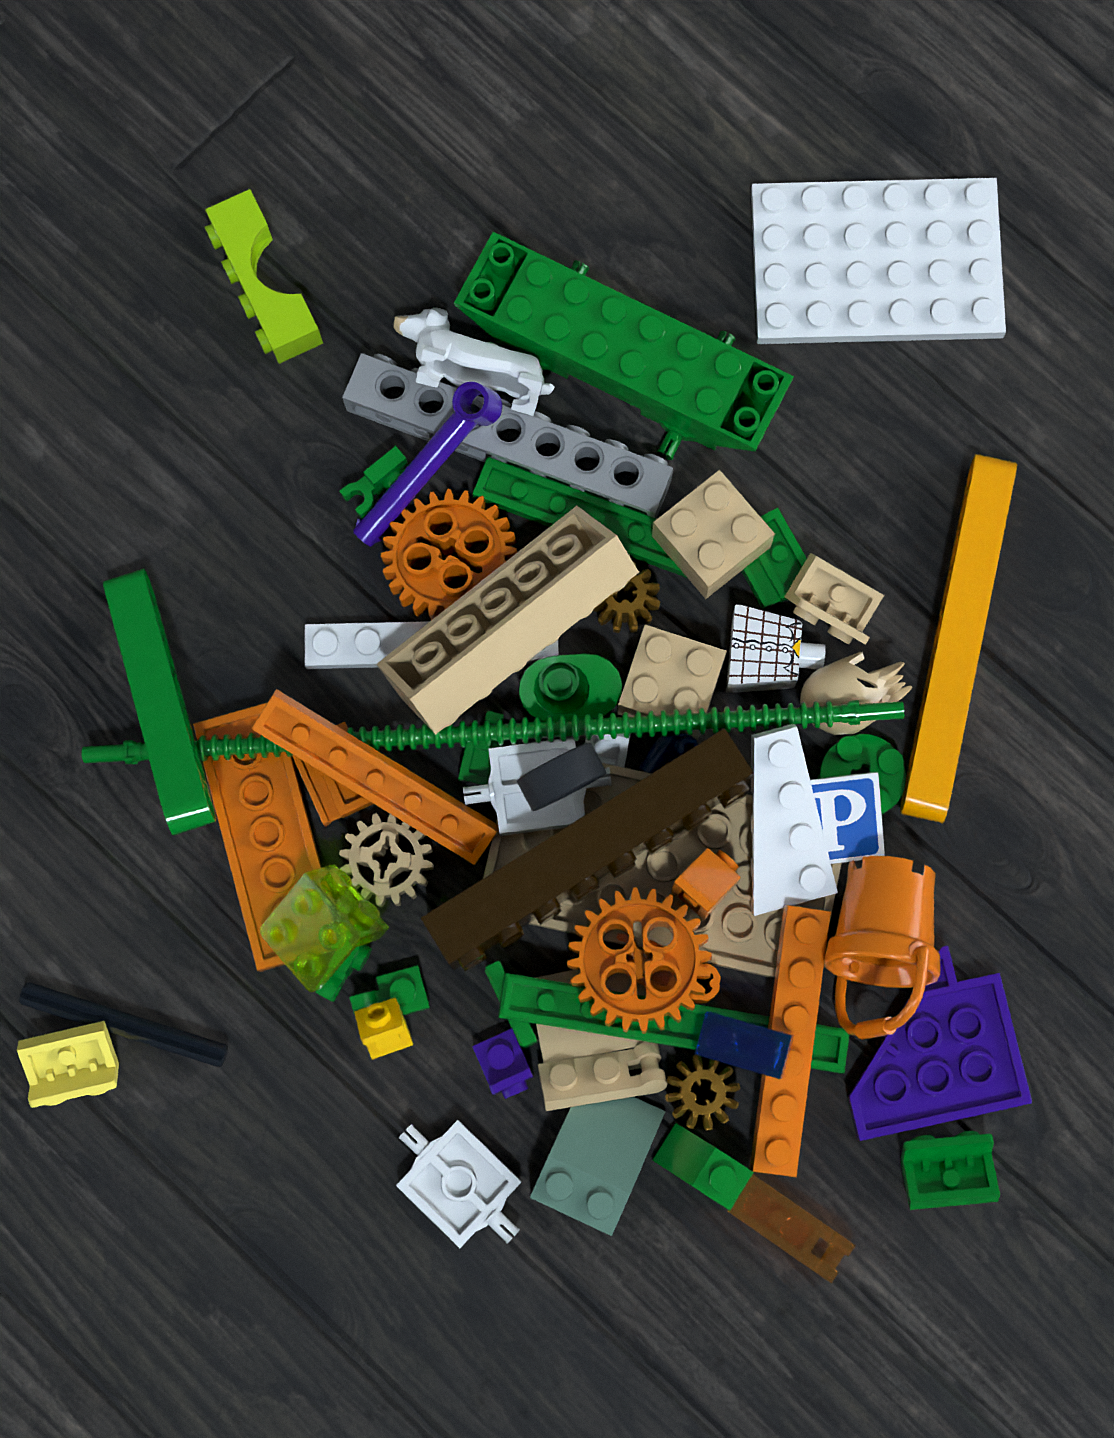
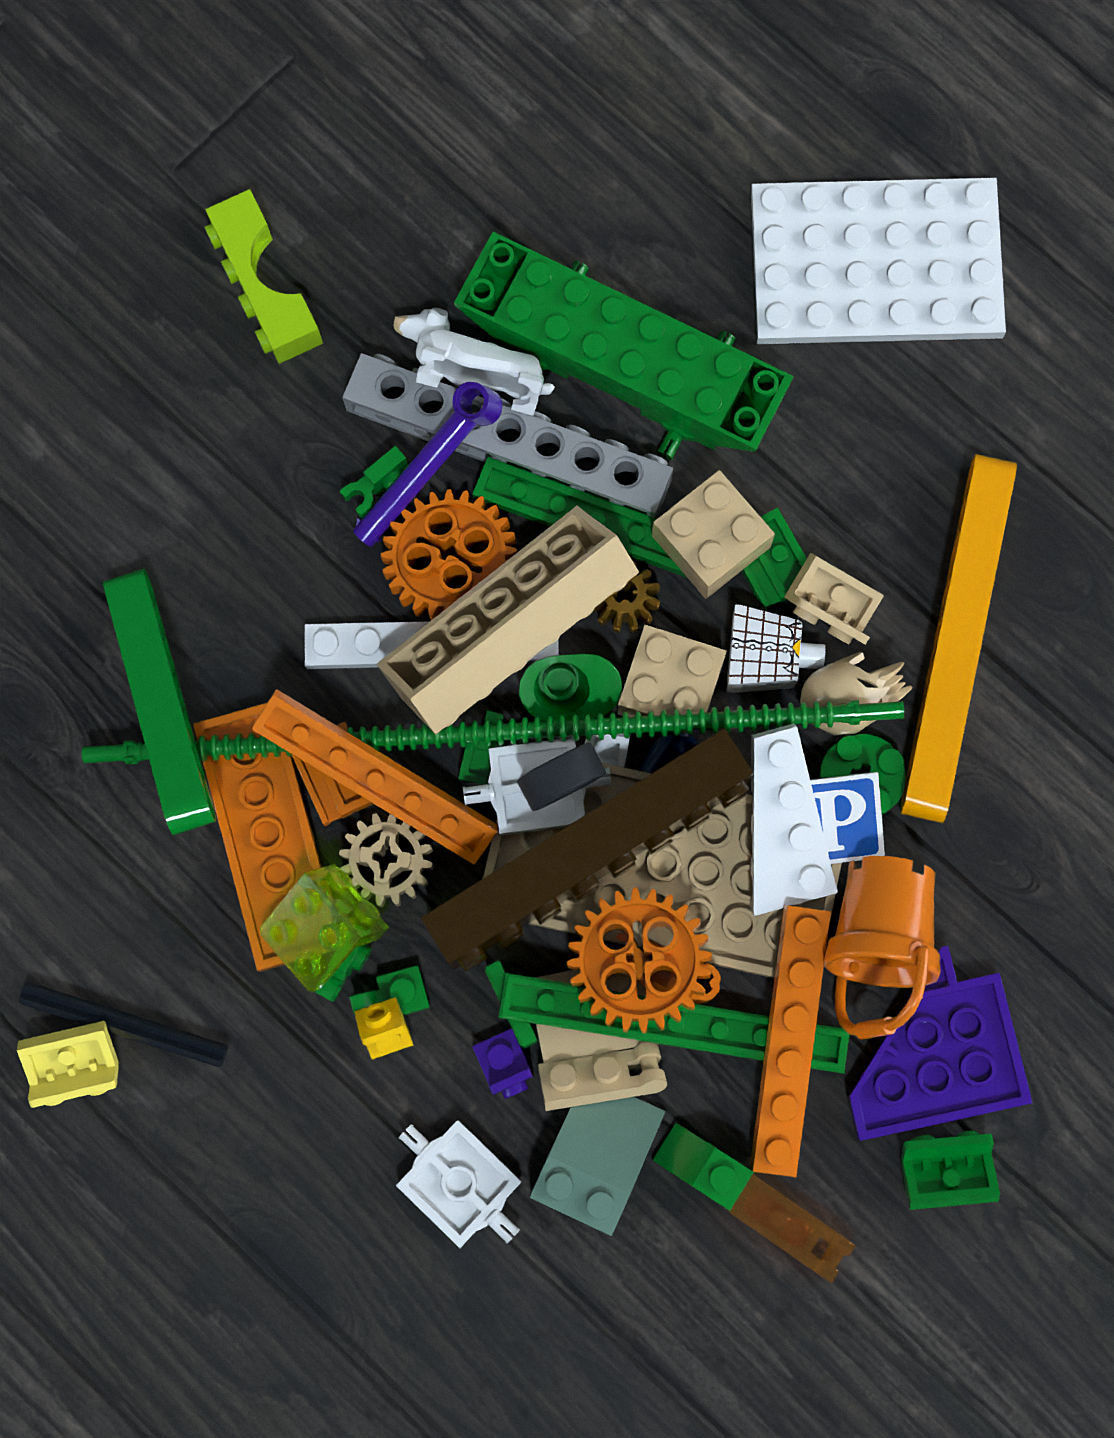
pearl gold gear [665,1055,740,1130] -> none
orange slope [671,848,741,921] -> none
clear blue plate [695,1011,794,1079] -> none

